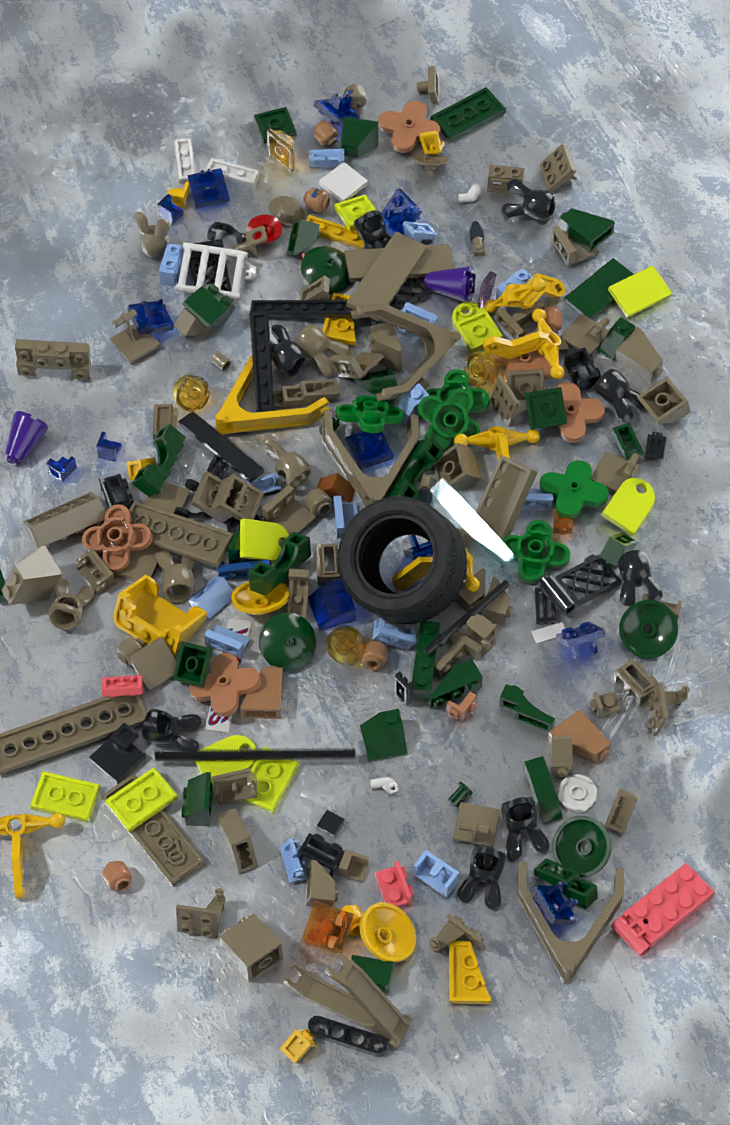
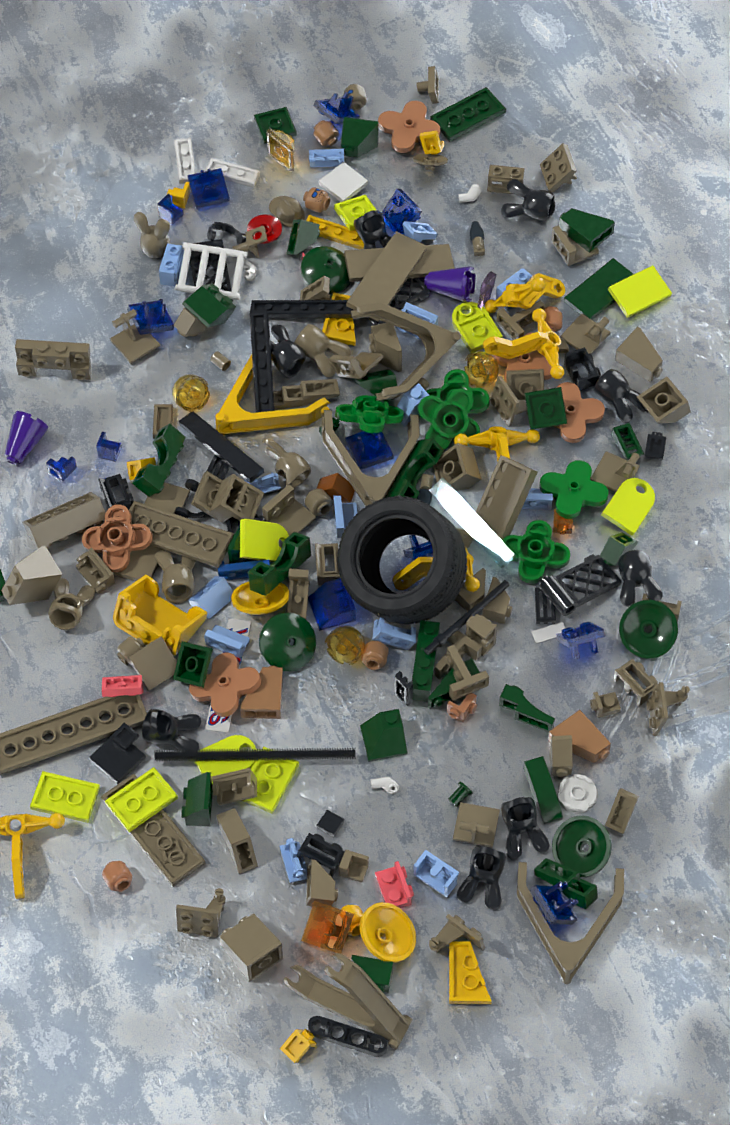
dark green slope [598,317,636,362] -> none
coral hinge [611,863,715,957] -> none
none -> dark tan bracket [445,645,489,700]

